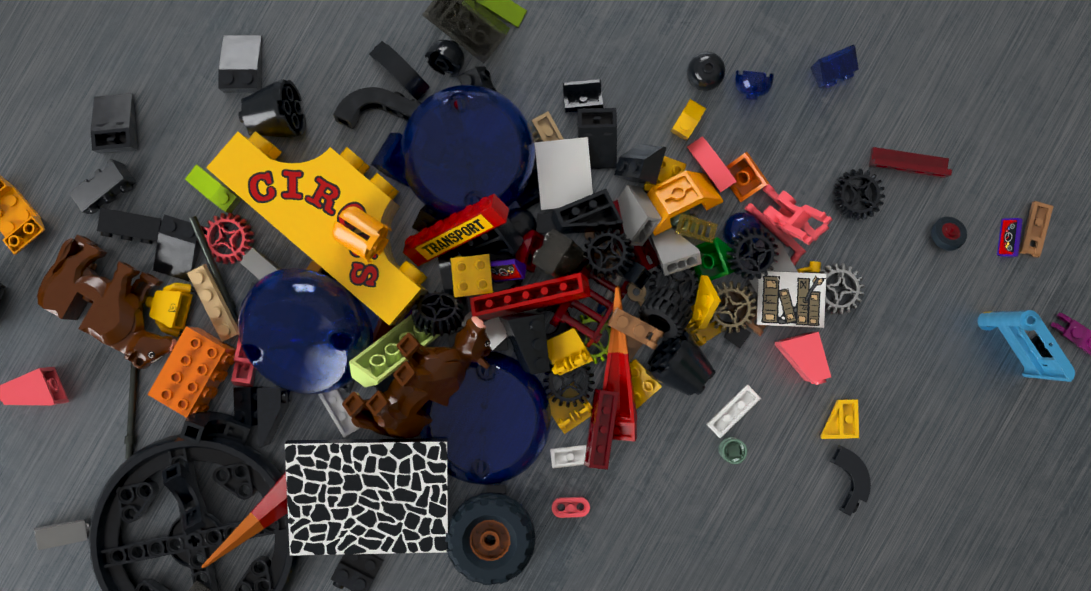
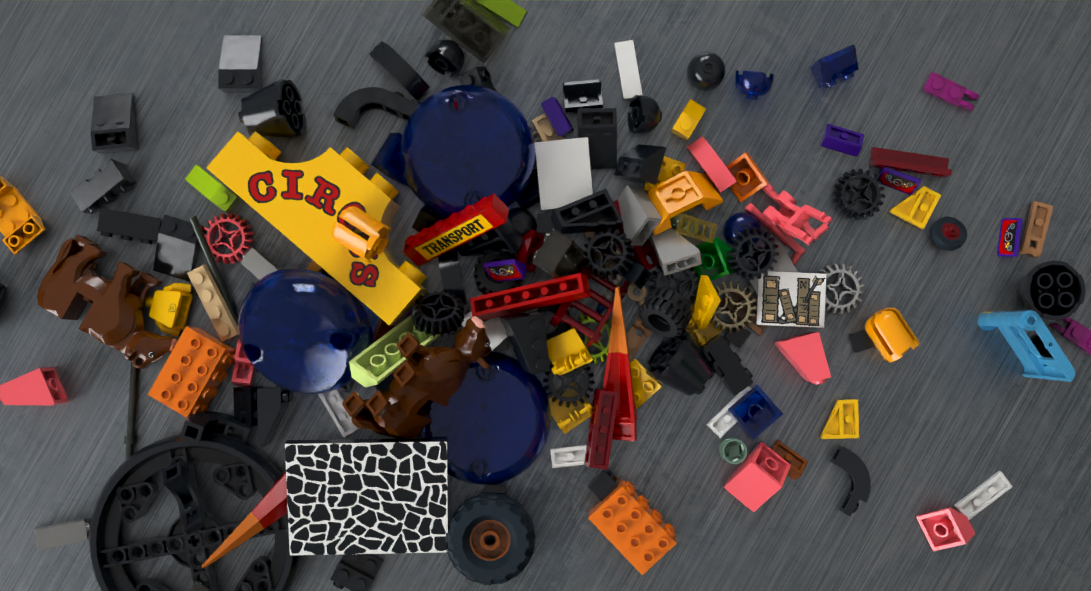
yellow hinge [450,254,493,297] -> none
coral plate [552,497,590,518] -> none
medium nougat plate [608,307,665,350] -> none
yellow hand [797,261,821,273] -> none
none -> dark purple slope [541,97,574,136]
none -> black brick [587,470,618,501]
none -> orange brick [588,479,677,575]
none -> white tile [614,40,643,100]
none -> black cylinder [628,95,662,134]
none -> black wedge [700,335,754,396]
none -> coral slope [724,441,791,512]
none -> clear blue slope [728,385,783,441]
none -> dark orange slope [771,440,808,480]
none -> dark purple slope [821,124,864,157]
none -> black tile [849,329,875,353]
none -> light orange cylinder [864,307,920,363]
none -> slope [876,167,921,195]
none -> yellow wing [889,186,941,229]
none -> coral slope [916,507,975,551]
none -> magenta hinge [922,72,979,111]
none -> white tile [954,471,1013,520]
none -> black cone [1019,261,1085,320]

